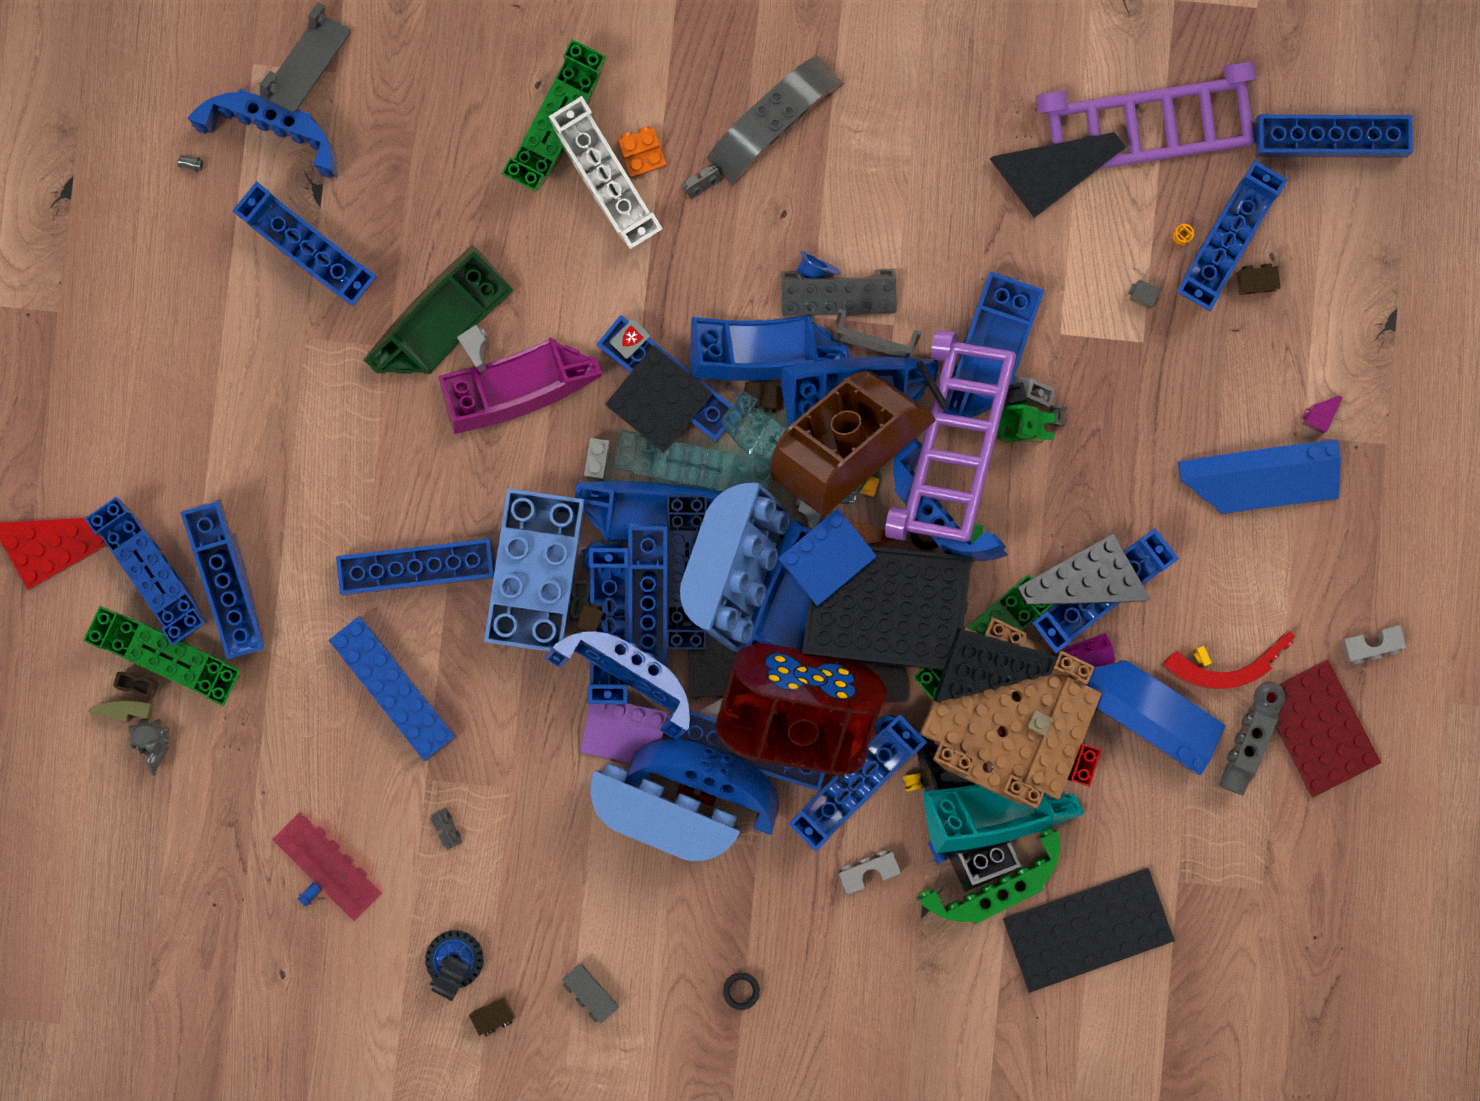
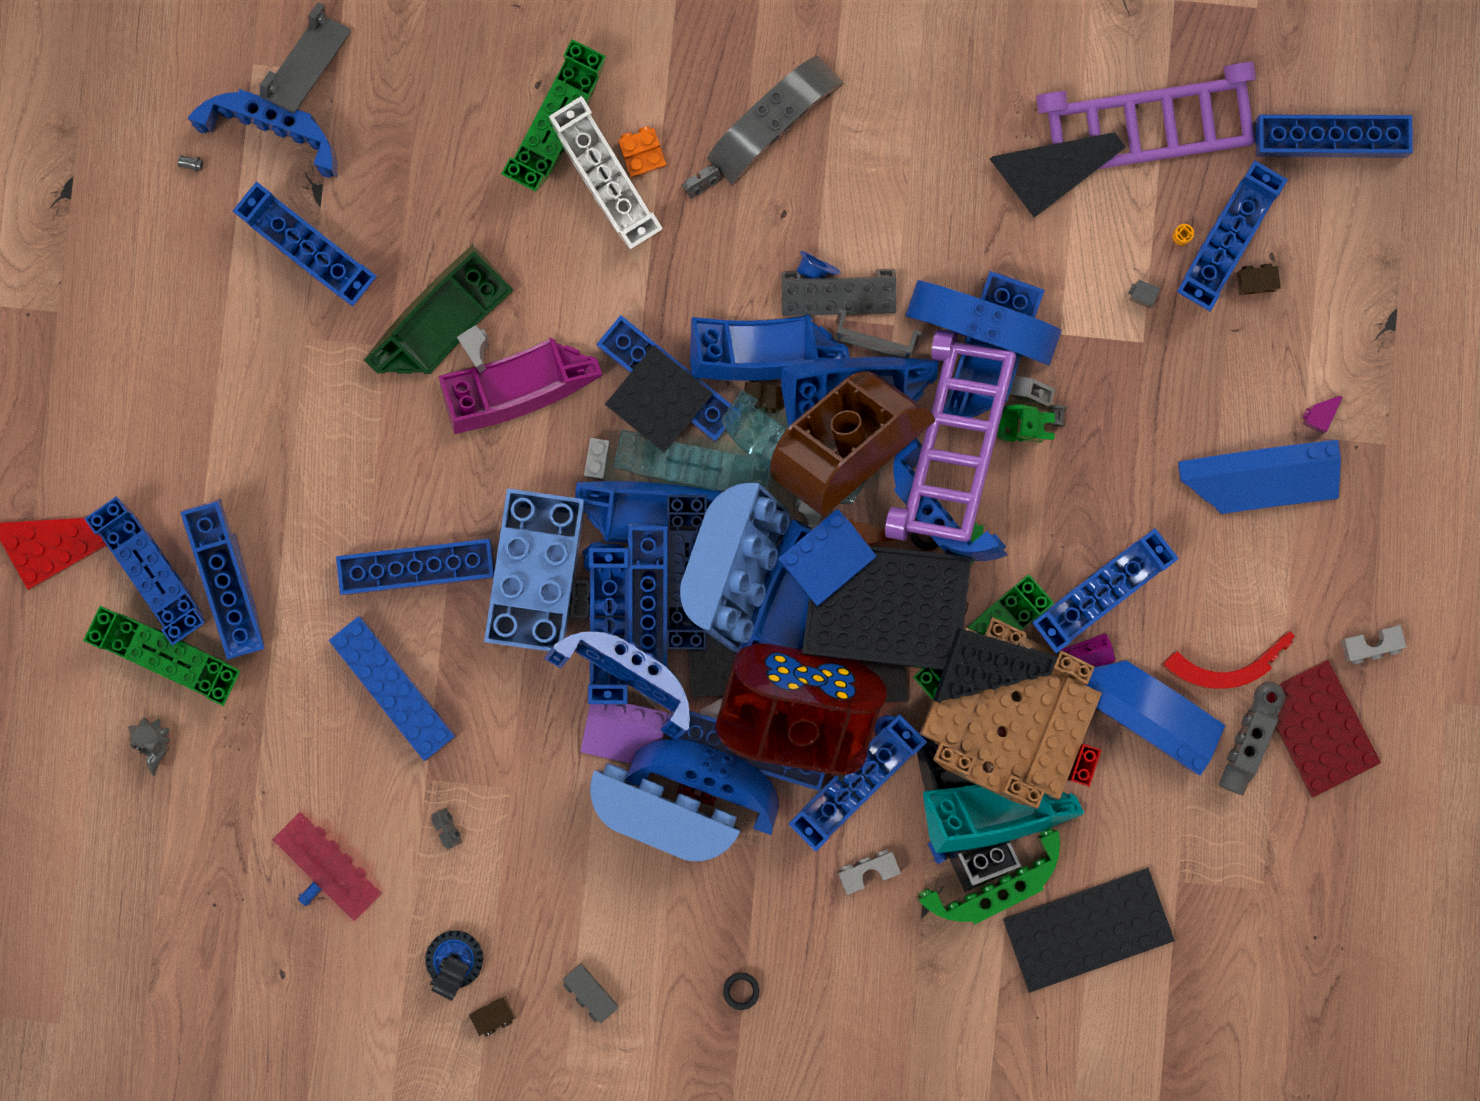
olive slope [88,701,154,722] -> none
dark brown brick [113,672,159,697] -> none
dark brown brick [577,603,605,632] -> none
light grey sticker [610,319,650,359] -> none
light orange plate [856,476,879,498] -> none
yellow wheel [902,773,924,791] -> none
black bar [916,361,949,410] -> none
black plate [1006,382,1027,406] -> none
wing [1015,534,1150,605] -> none
dark tan plate [1026,710,1052,737] -> none
yellow plate [1193,646,1212,667] -> none
none -> blue slope [905,280,1062,366]

